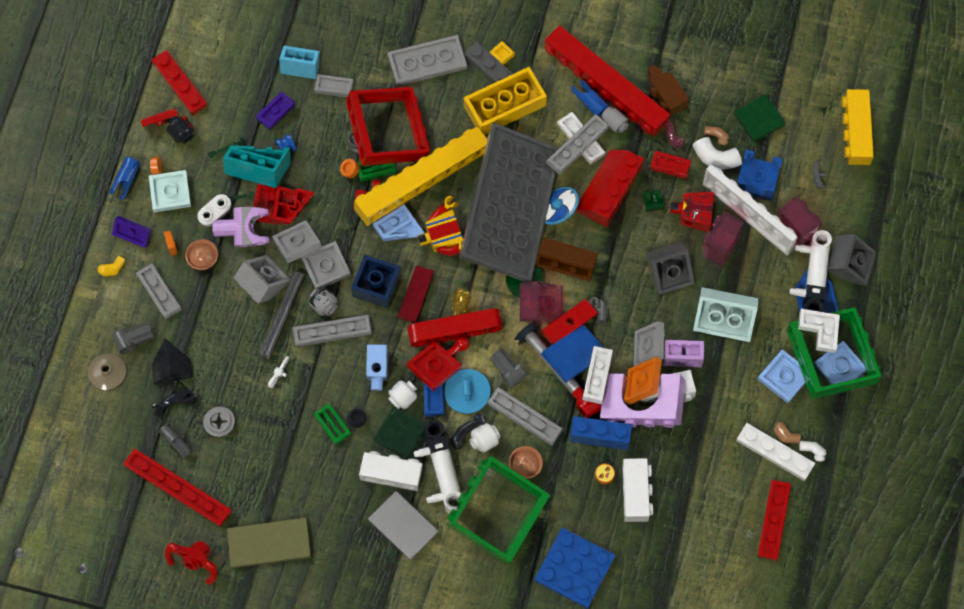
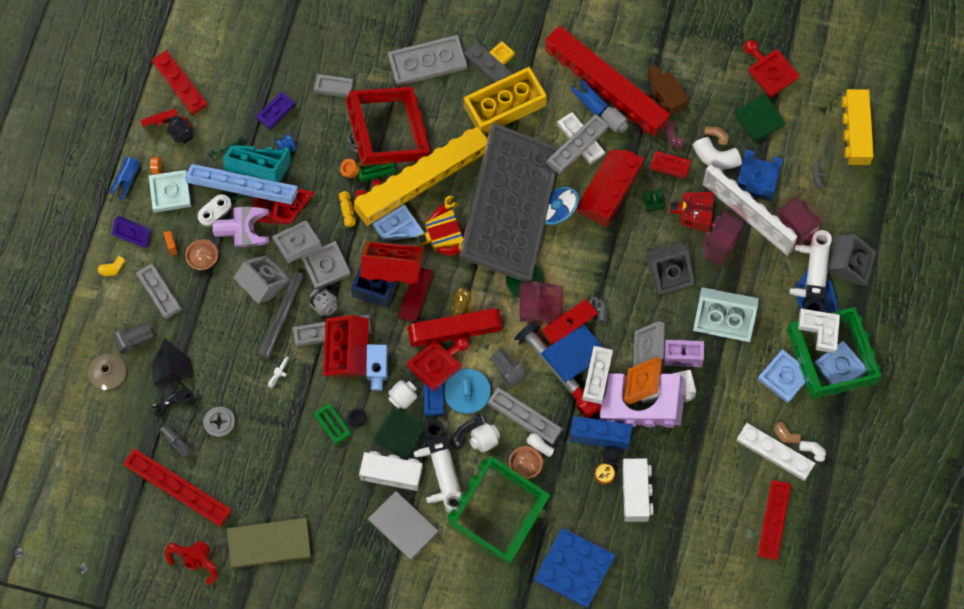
medium azure brick [279,45,320,79] -> none
reddish brown brick [535,237,598,281] -> none
none -> light blue plate [185,164,298,205]
none -> red slope [323,315,369,377]
none -> yellow axle [338,191,356,227]
none -> red slope [360,241,424,284]
none -> white arm [527,433,554,457]
none -> black plate [602,446,622,466]
none -> red plate [743,40,800,98]

